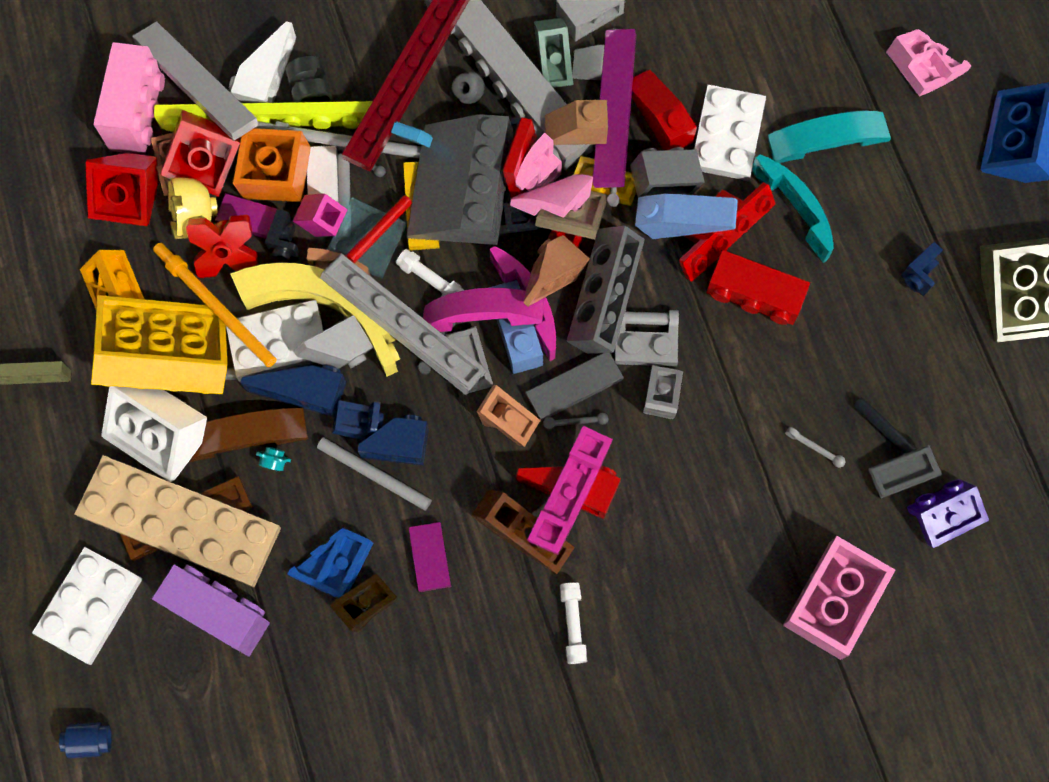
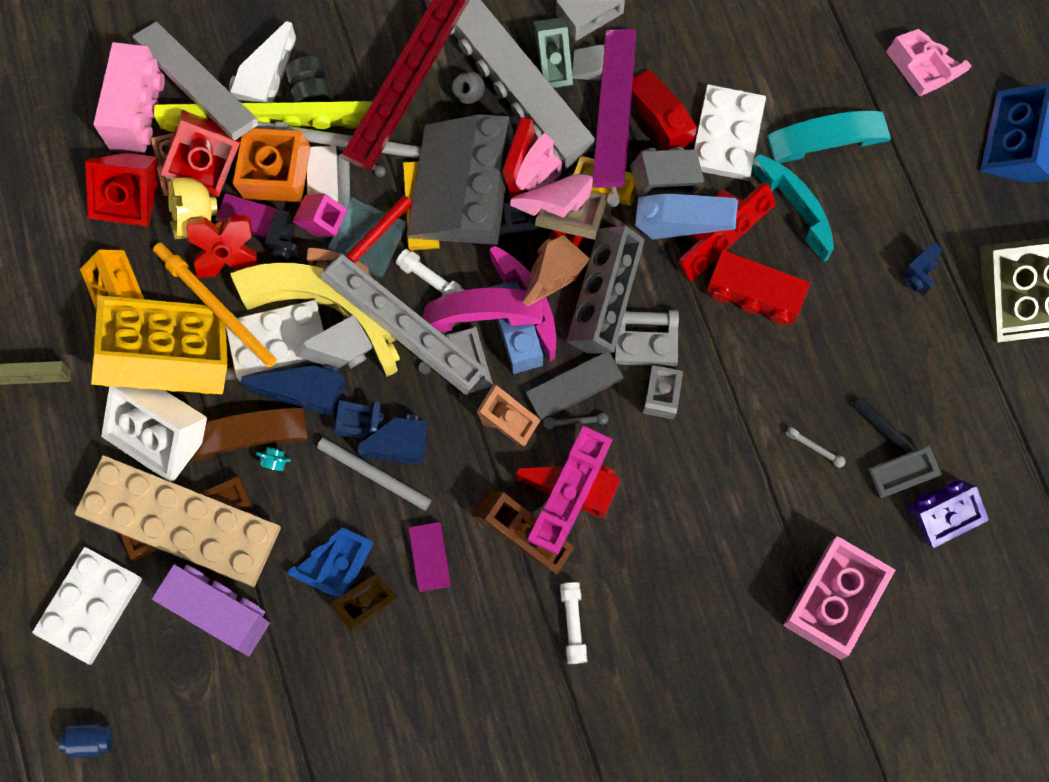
dark azure tile [391,122,433,148] -> none
medium nougat slope [545,100,608,145] -> none

